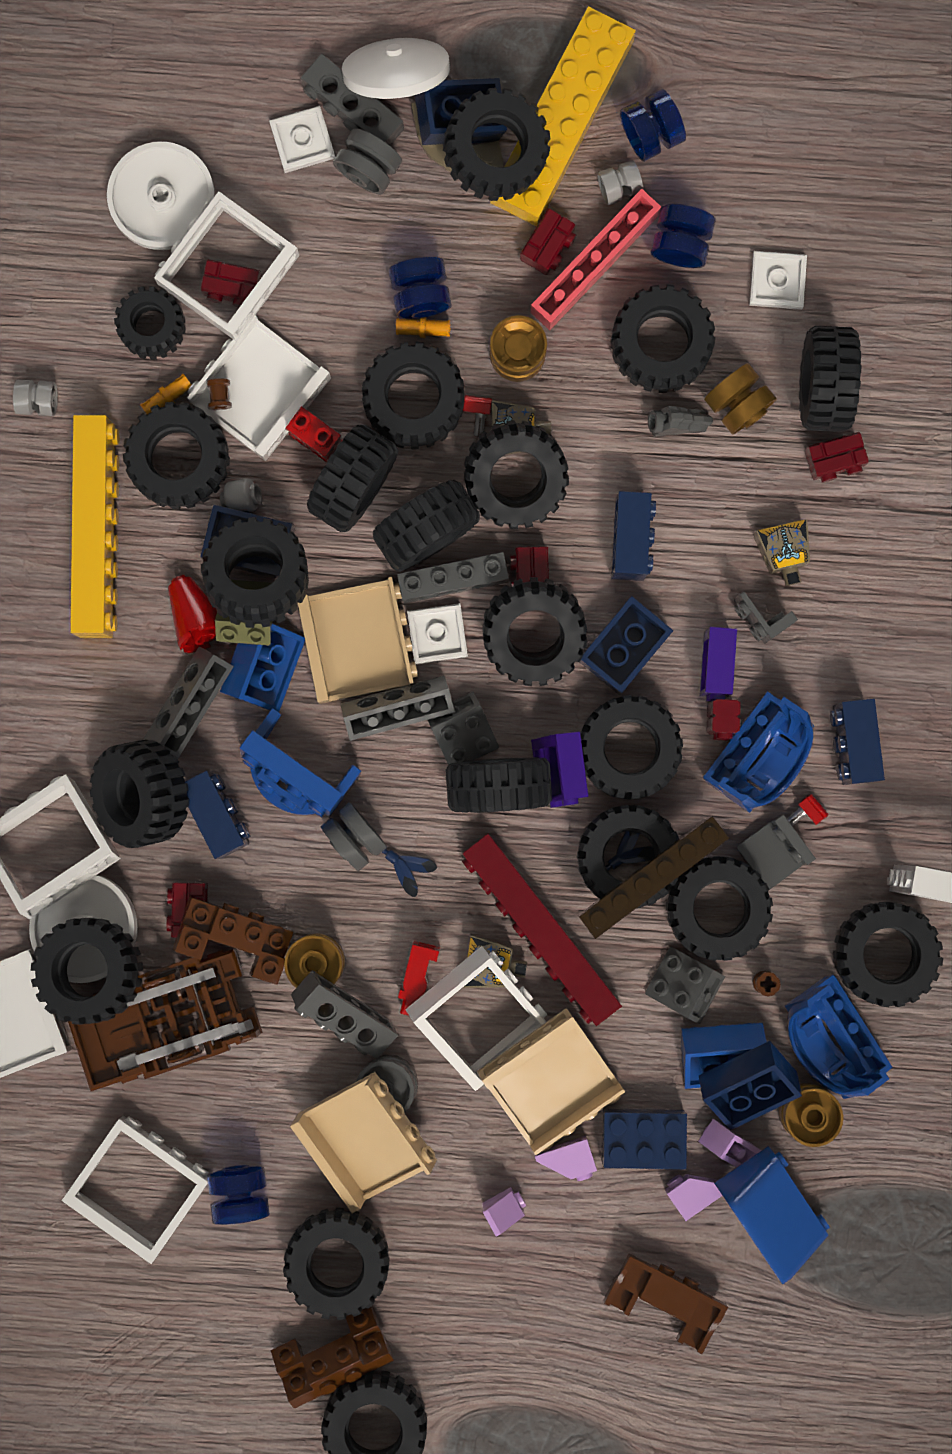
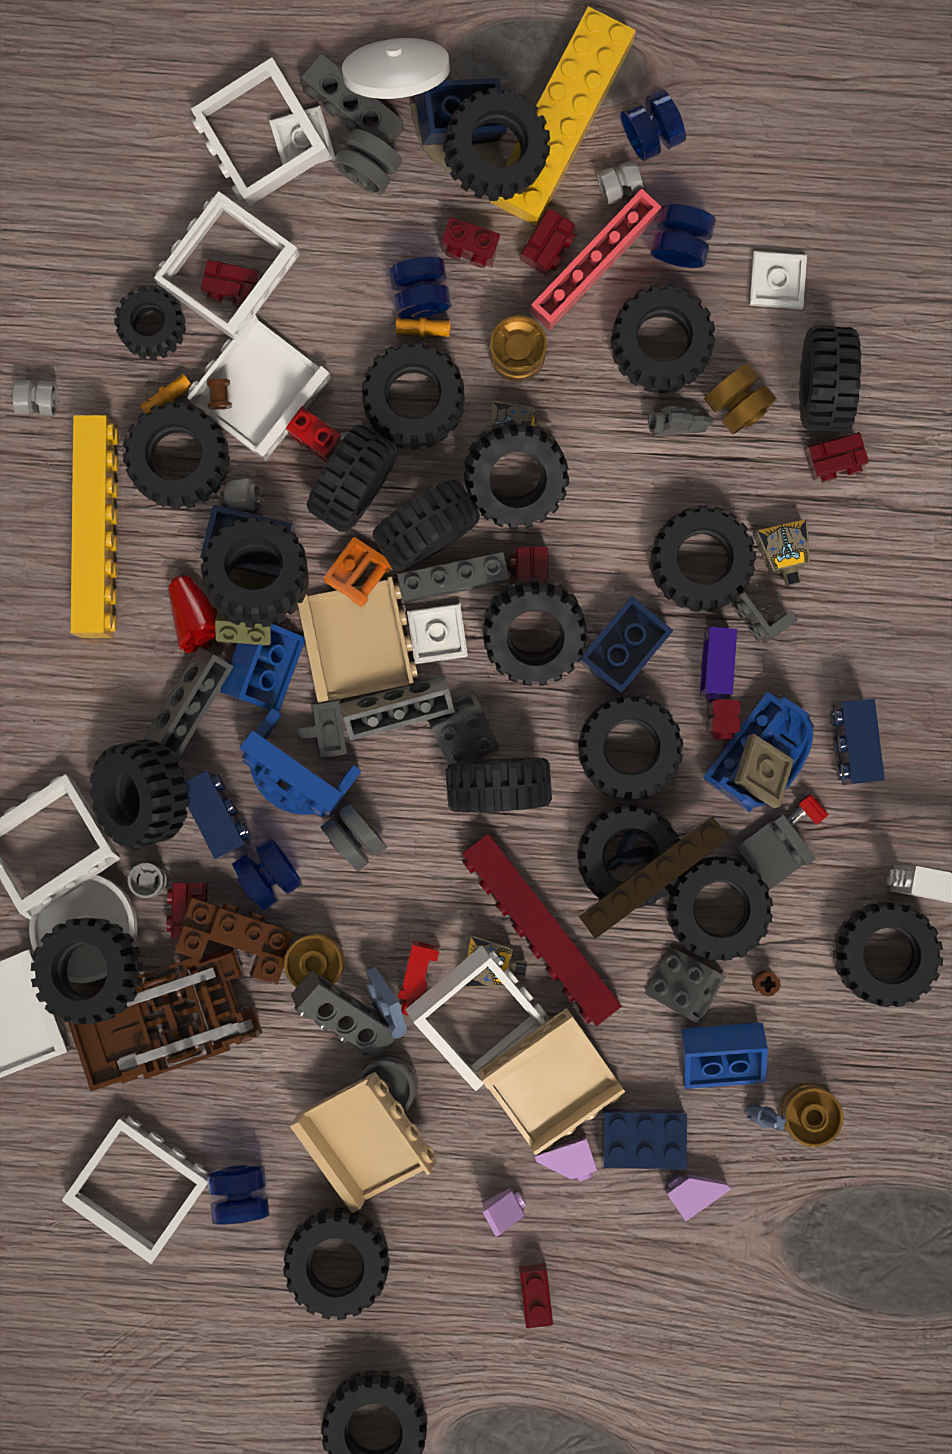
white dish [107,142,215,250] -> none
reddish brown bracket [270,1306,394,1409] -> none
dark blue piece [382,849,437,897] -> none
red piece [463,395,492,436] -> none
dark purple window [531,732,588,808] -> none
reddish brown bracket [603,1253,728,1354] -> none
dark blue brick [611,491,656,581] -> none
lavender slope [698,1119,762,1167] -> none
dark blue brick [699,1041,802,1130] -> none
blue windscreen [714,1146,830,1285] -> none
blue piece [785,975,893,1099] -> none
none -> light grey wheel [128,863,168,898]
none -> white window [191,58,330,206]
none -> clear blue wheel [232,837,303,910]
none -> dark grey plate [297,701,347,759]
none -> orange plate [323,537,391,607]
none -> sand blue plate [366,967,407,1038]
none -> dark red bracket [441,218,500,268]
none -> dark red brick [519,1264,553,1328]
none -> black tyre [650,505,756,612]
none -> dark tan plate [734,734,794,808]
none -> sand blue axle [745,1103,786,1131]

